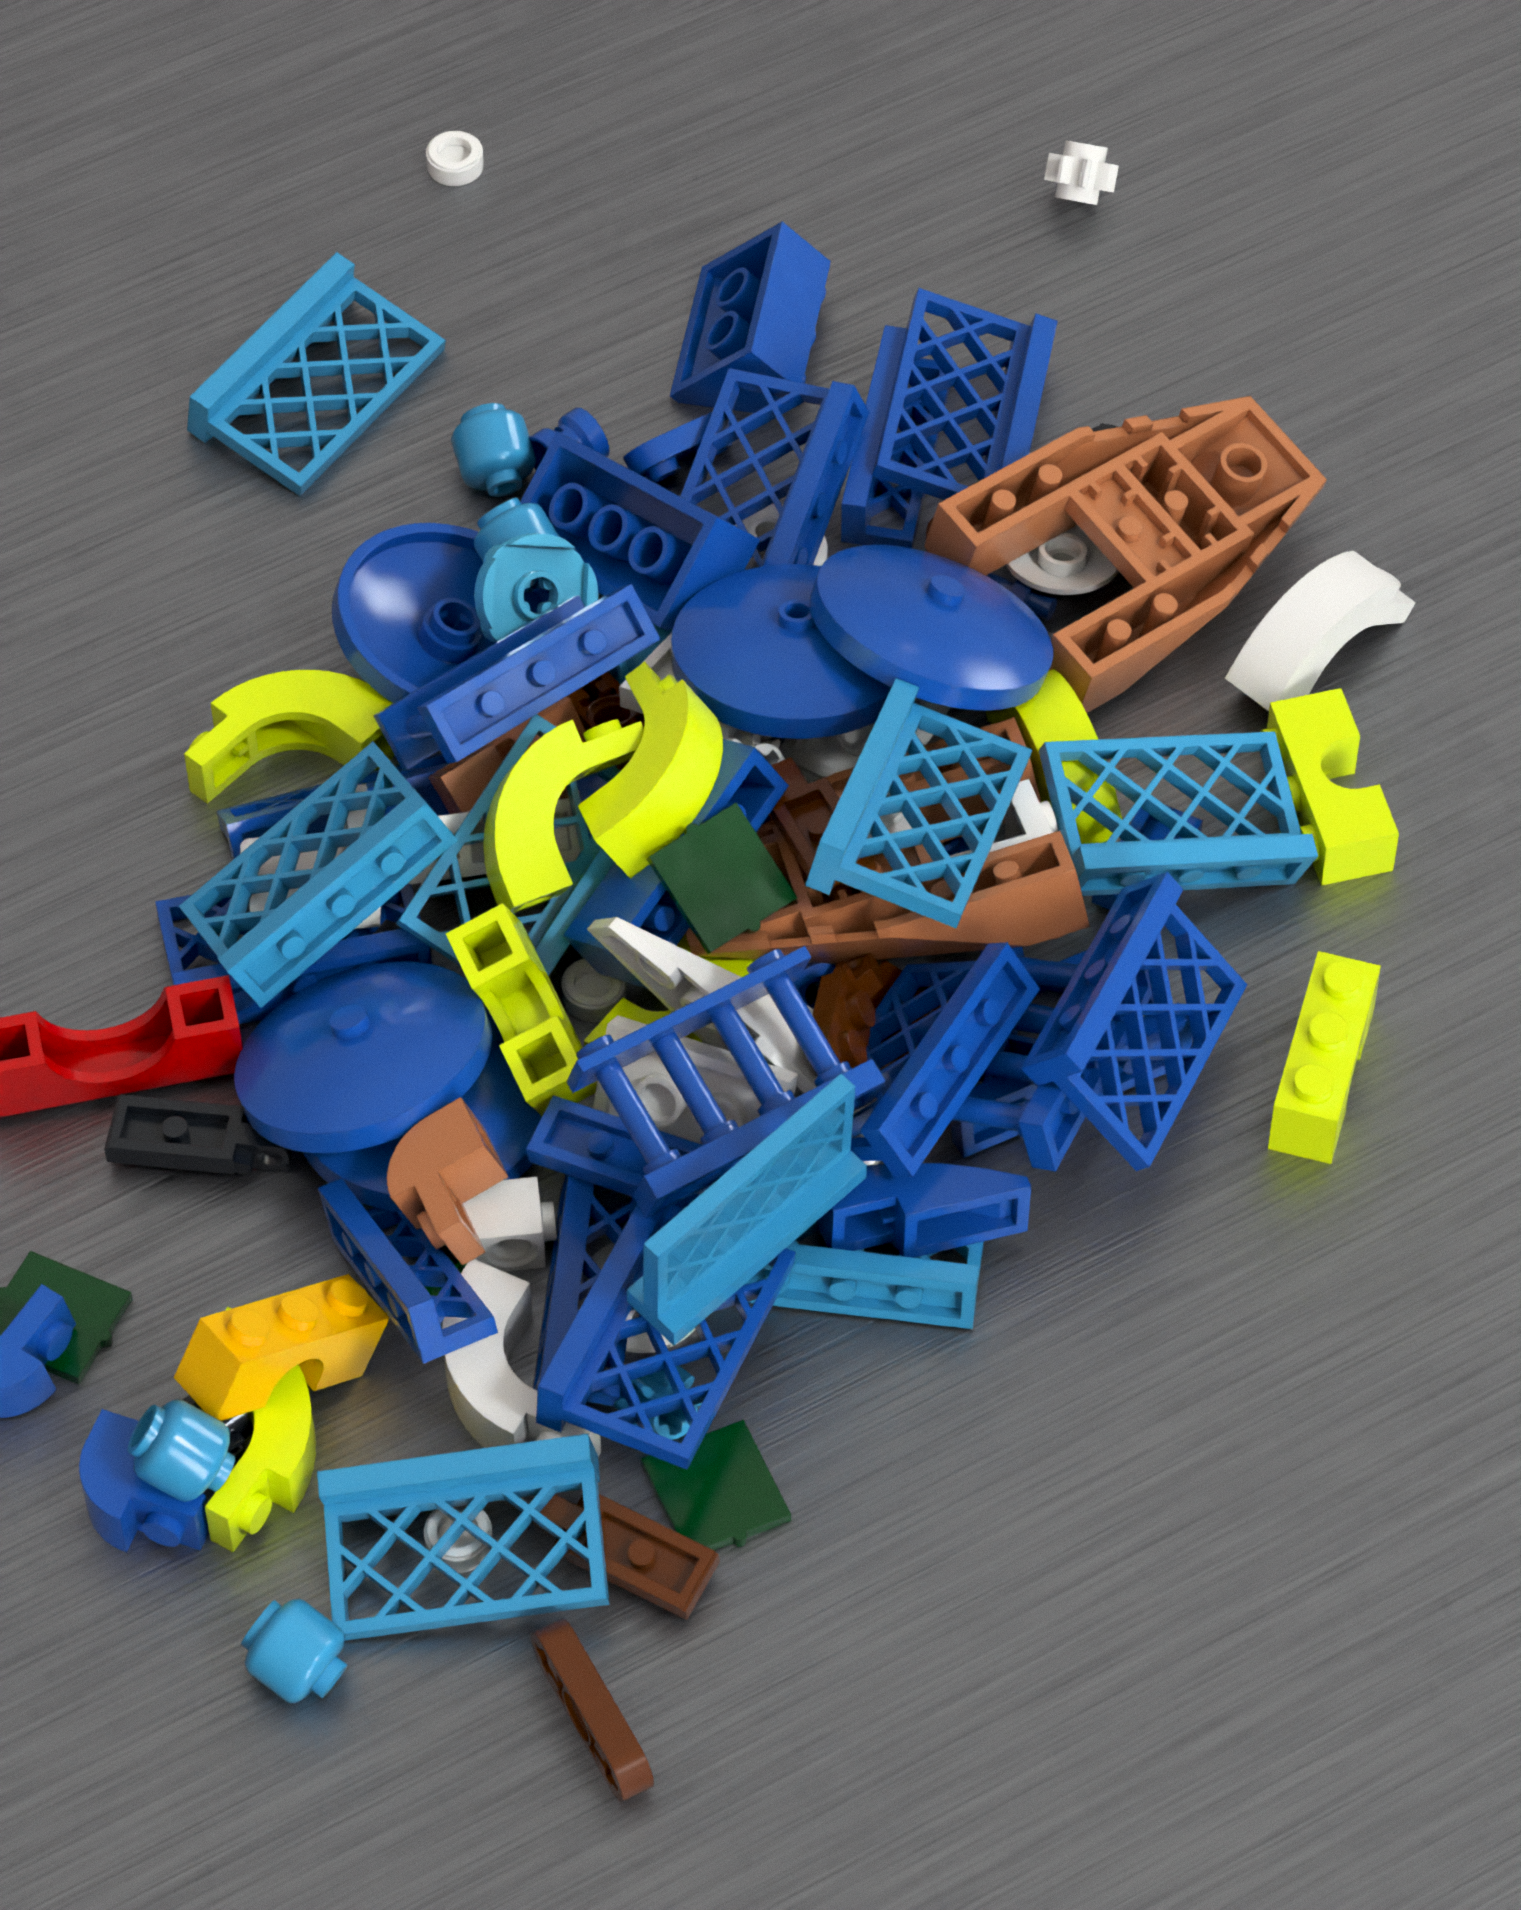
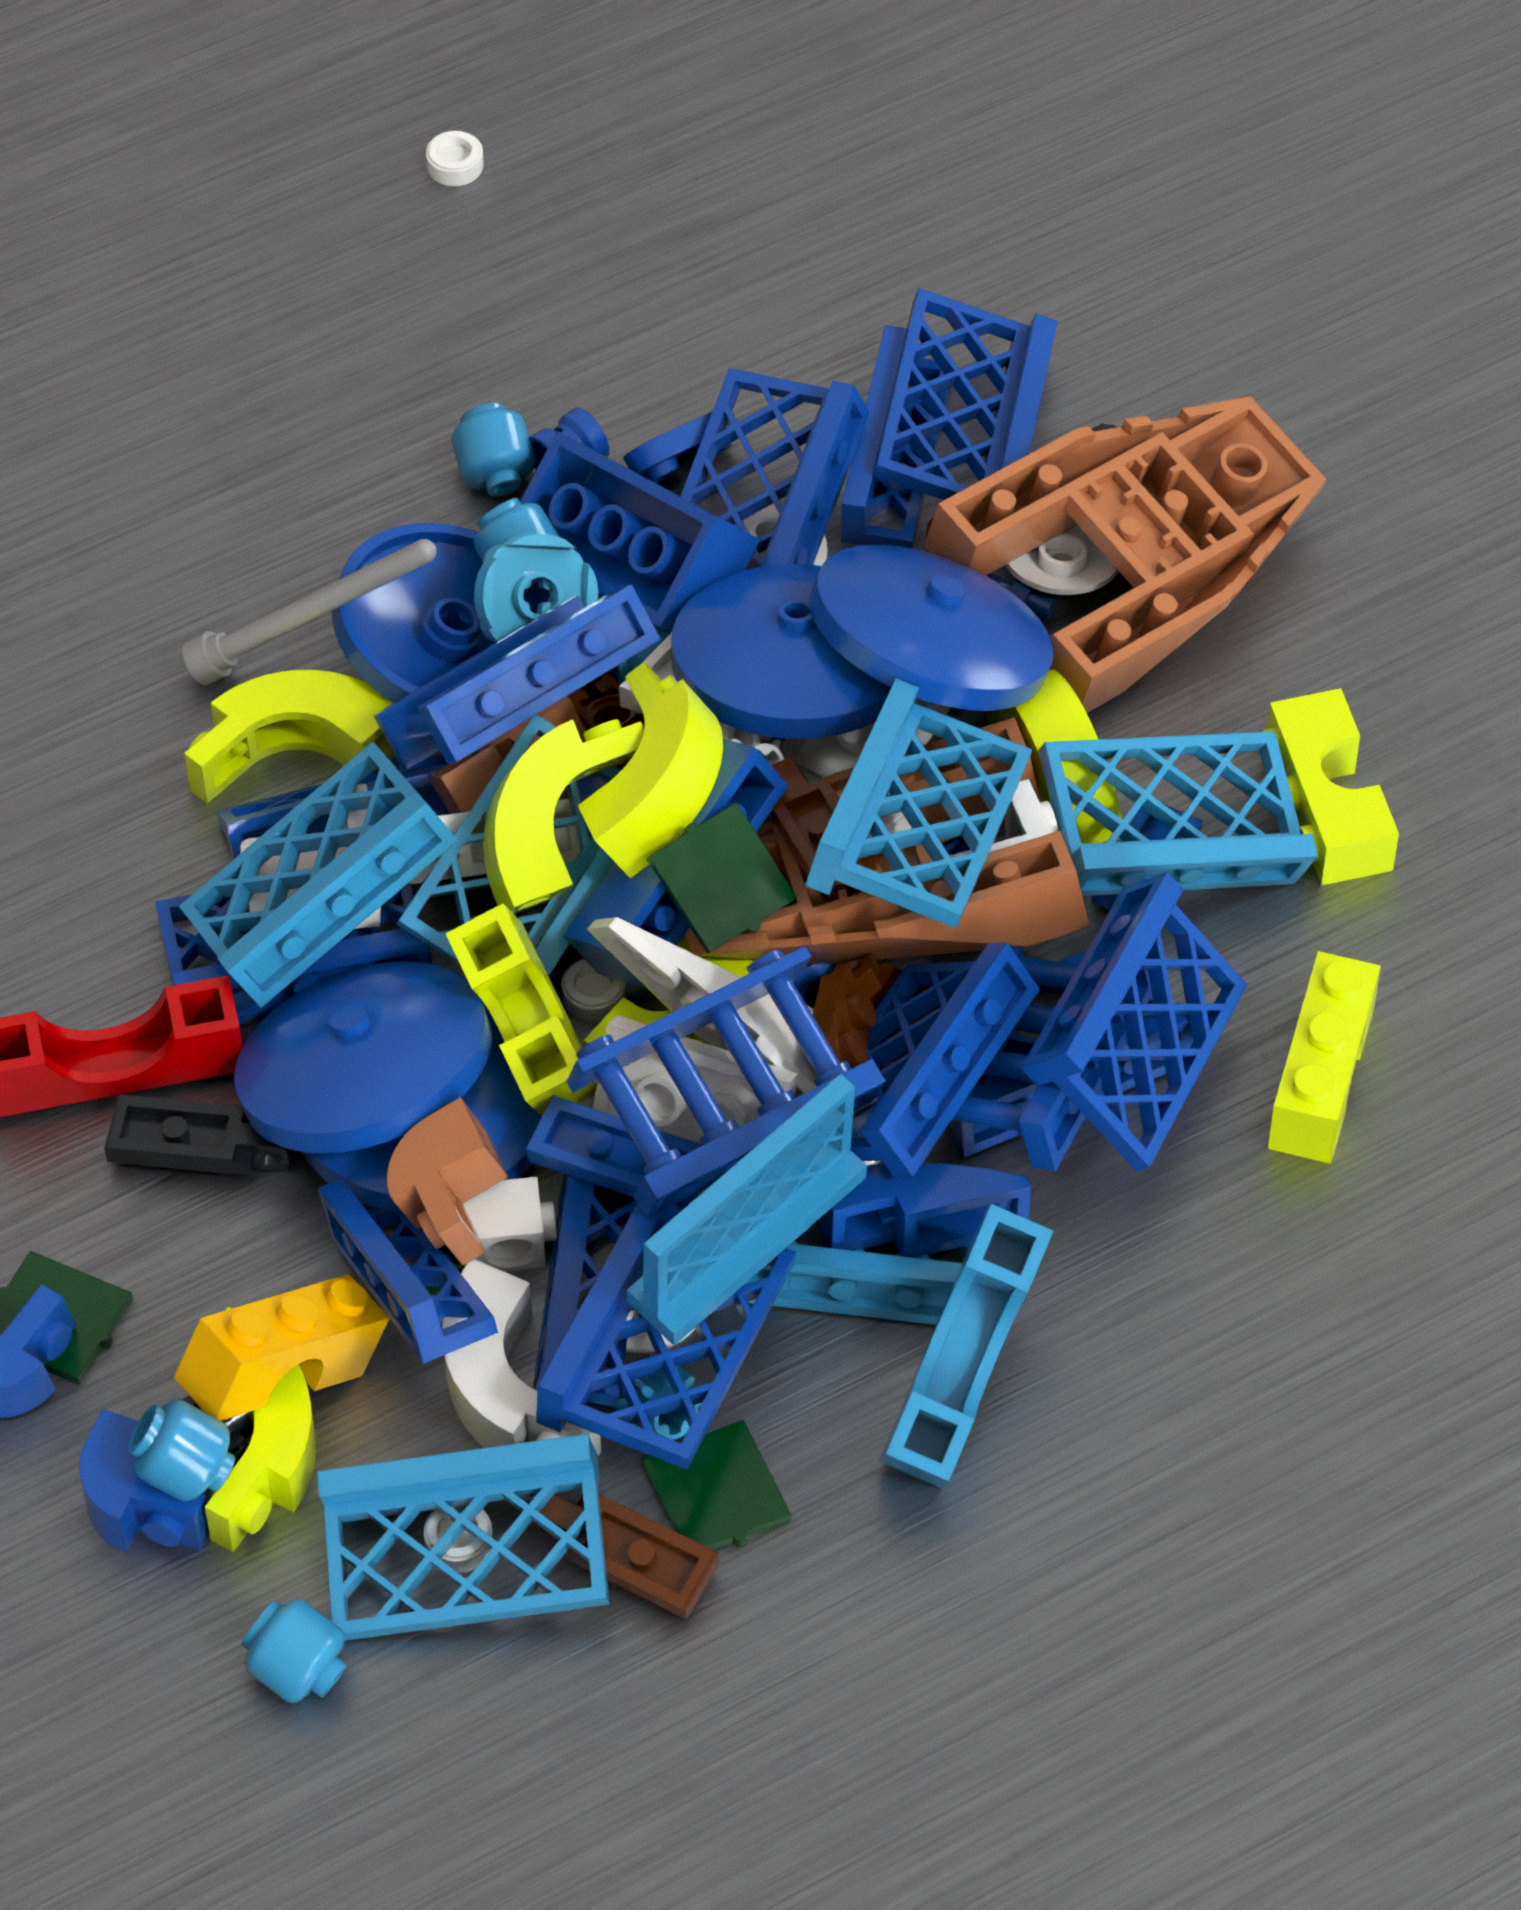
dark azure fence [187,252,446,496] -> none
reddish brown beam [531,1618,654,1802] -> none
blue slope [670,221,831,413] -> none
white gear [1044,140,1119,205] -> none
white arch [1225,551,1416,711] -> none
none -> light grey piece [182,539,437,686]
none -> dark azure arch [879,1204,1054,1488]

